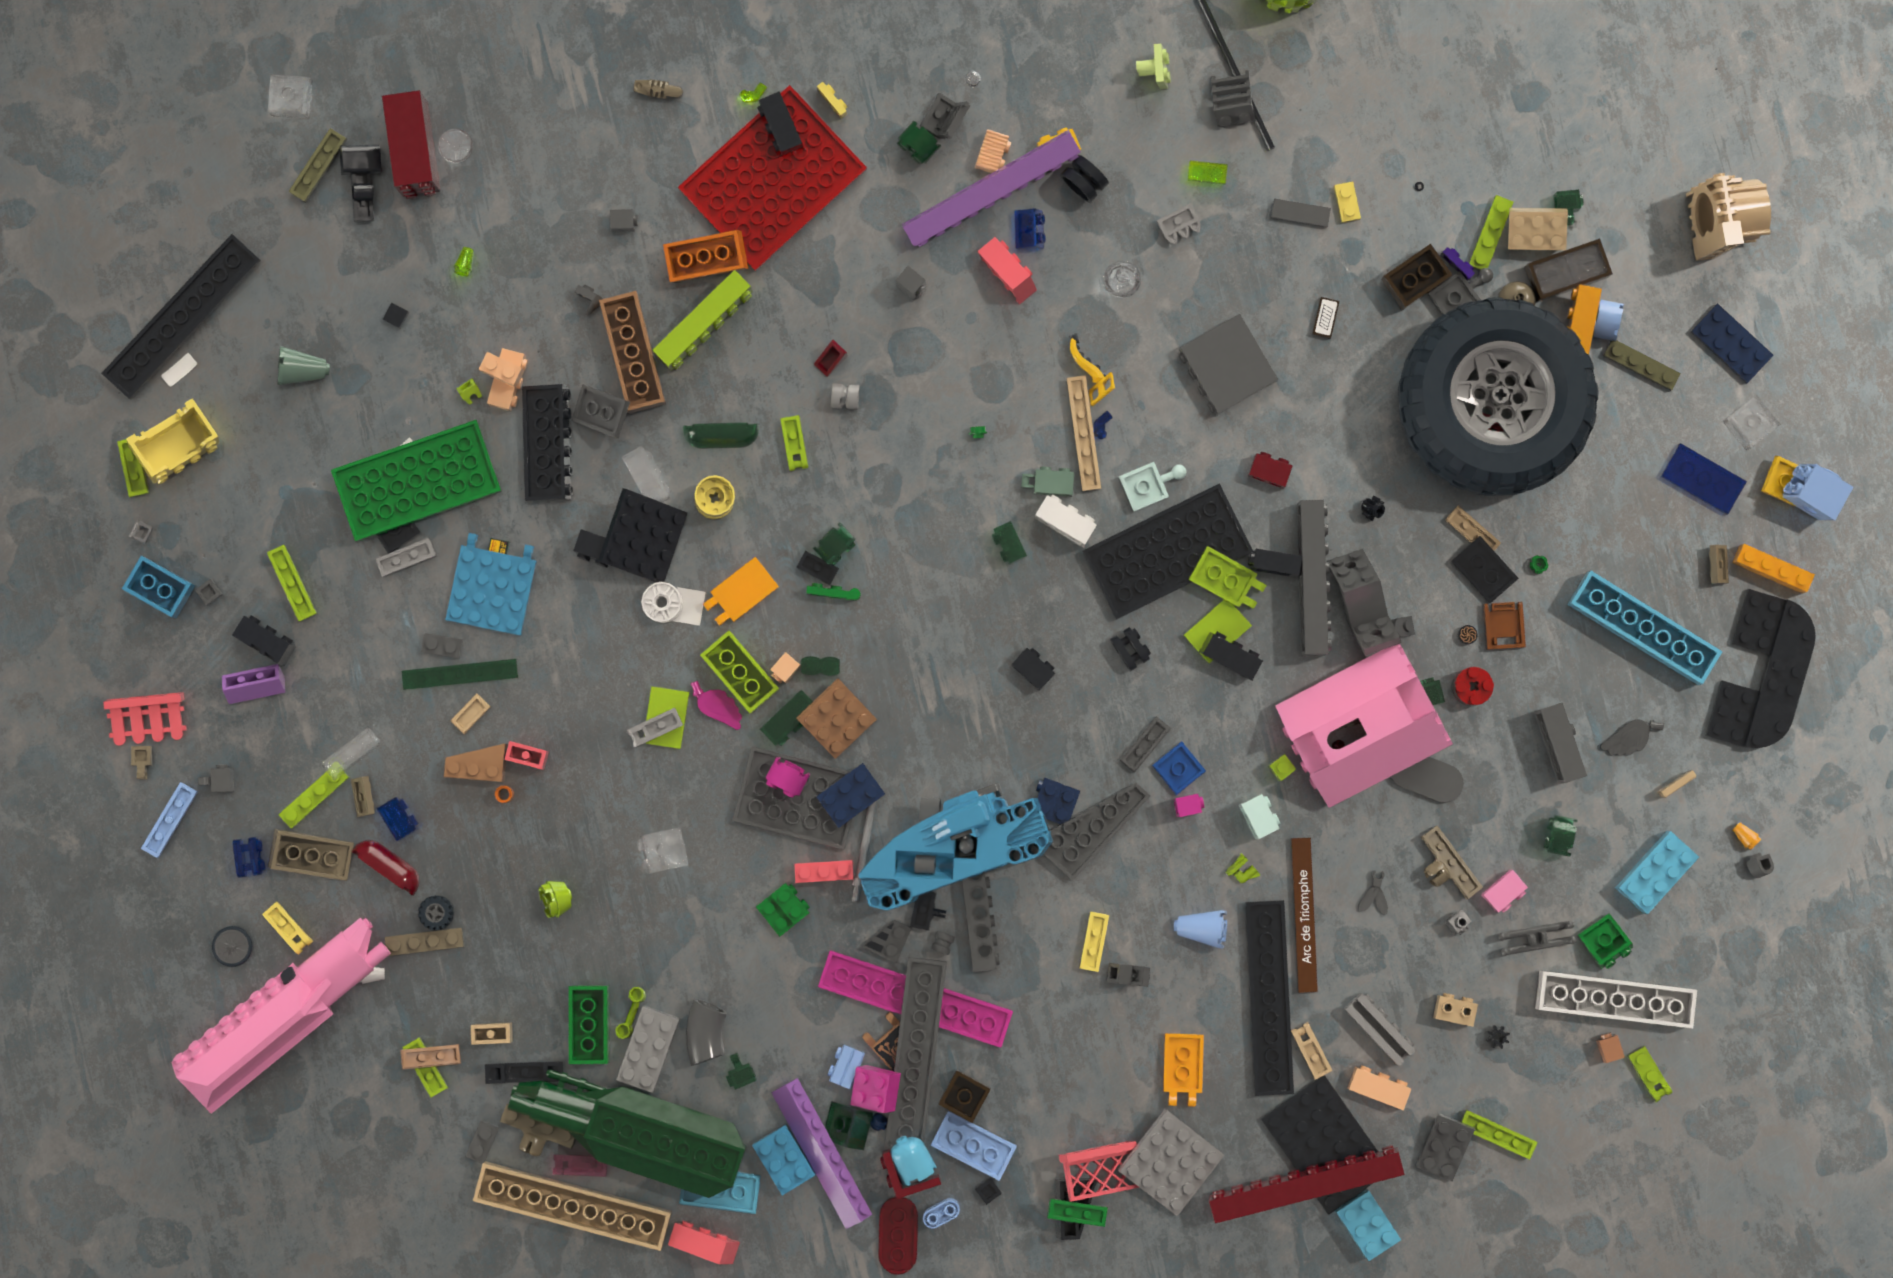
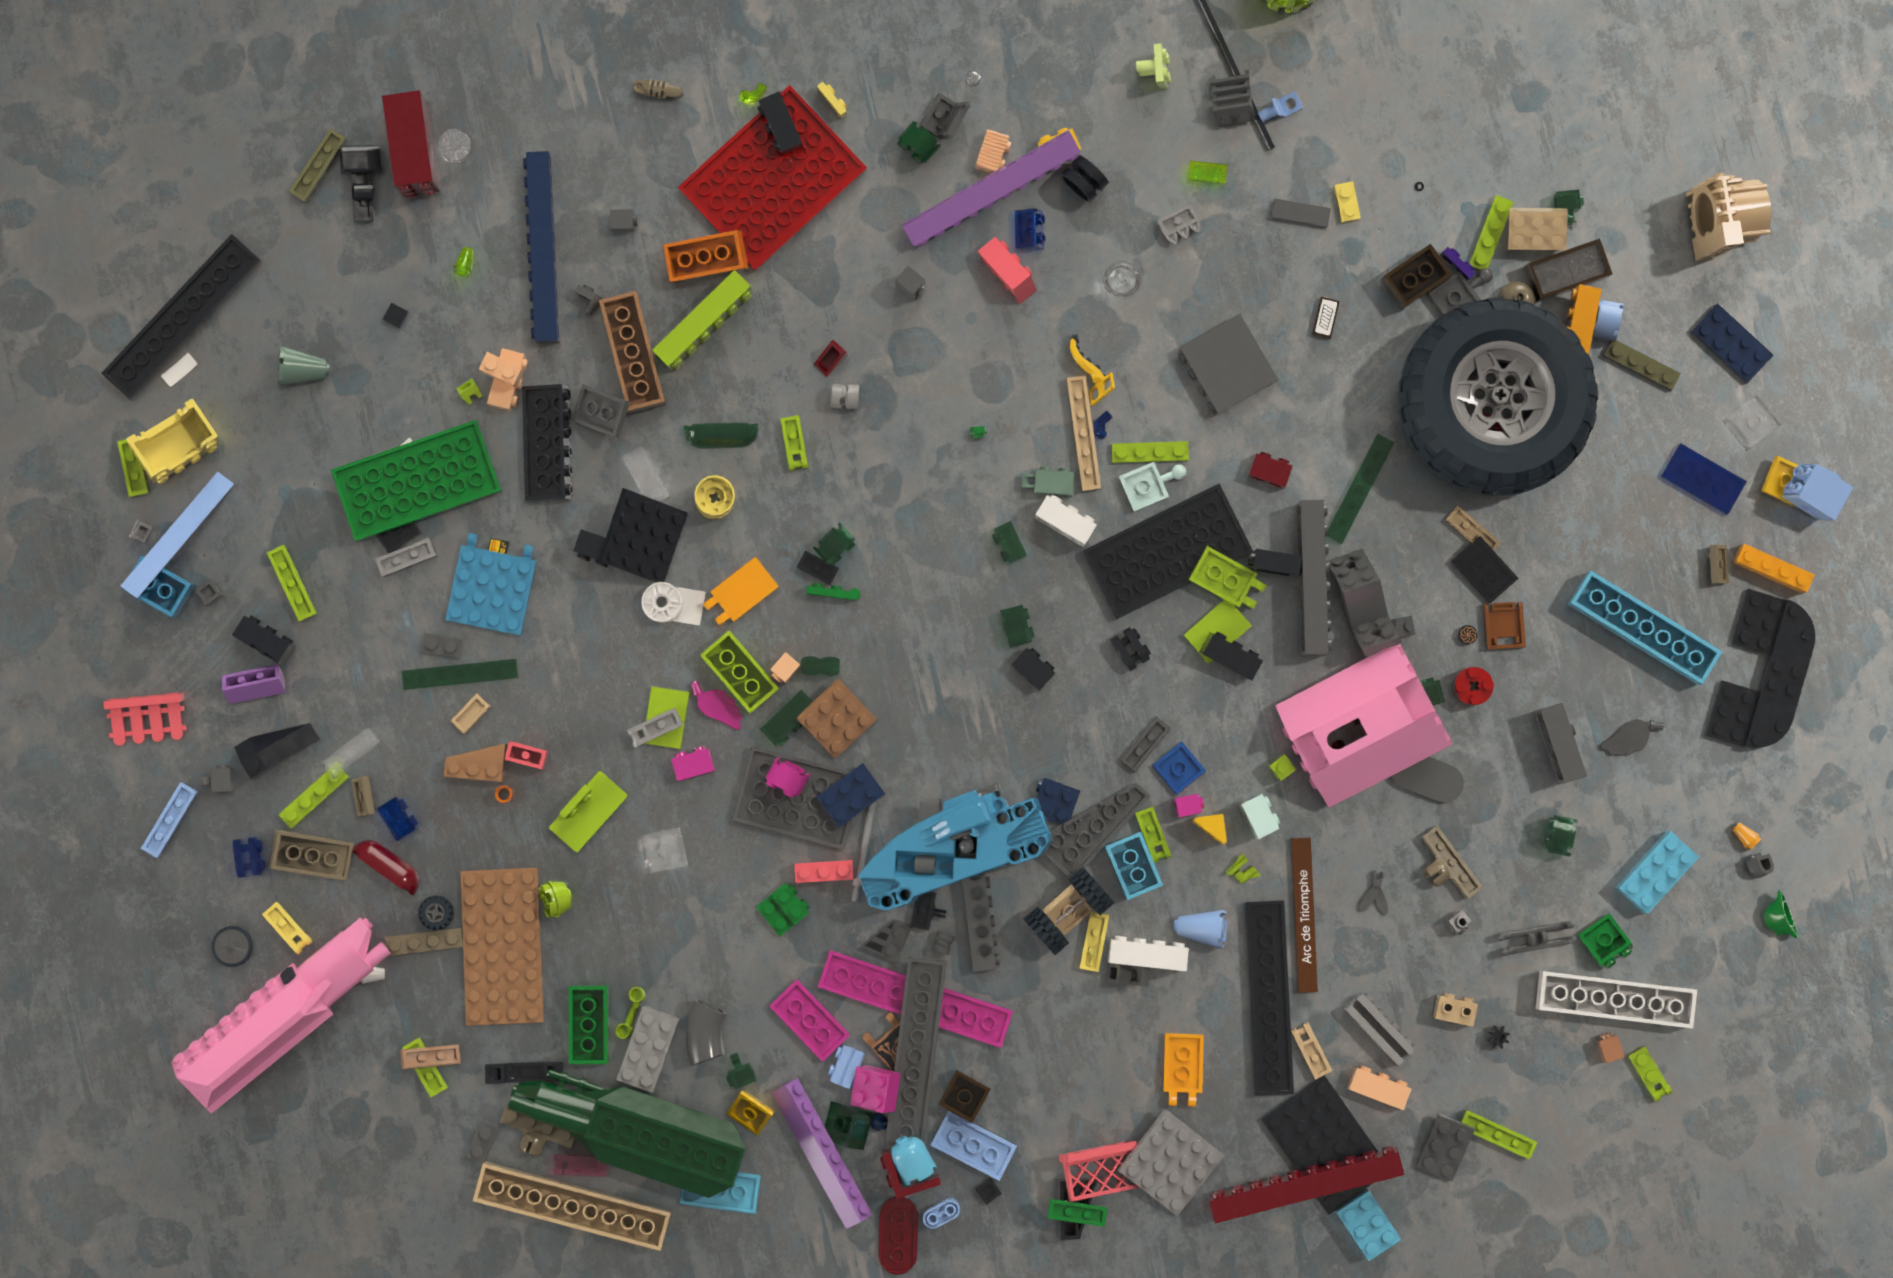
dark tan plate [131,746,152,780] -> none
clear brick [268,74,313,119] -> none
tan brick [471,1022,513,1045] -> none
coral wedge [668,1220,740,1264] -> none
dark azure brick [752,1124,816,1196] -> none
black gear [1361,495,1385,521] -> none
bright pink brick [1481,870,1528,913] -> none
green plate [1529,555,1549,574] -> none
tan tile [1658,770,1697,798] -> none
none -> light blue sticker [121,472,234,598]
none -> black wedge [234,723,320,780]
none -> medium nougat plate [461,868,544,1026]
none -> dark blue brick [523,151,560,344]
none -> lime bracket [549,771,628,852]
none -> dark pink brick [671,746,715,782]
none -> yellow slope [726,1089,775,1136]
none -> dark pink plate [769,979,850,1062]
none -> clear green brick [1000,605,1035,648]
none -> plate [1023,867,1114,955]
none -> medium azure brick [1105,832,1163,900]
none -> white brick [1107,936,1189,971]
none -> lime plate [1112,441,1189,463]
none -> lime plate [1135,806,1172,863]
none -> yellow slope [1191,814,1227,844]
none -> light blue bracket [1258,91,1303,122]
none -> clear green tile [1326,434,1394,544]
none -> green hat [1764,889,1799,938]

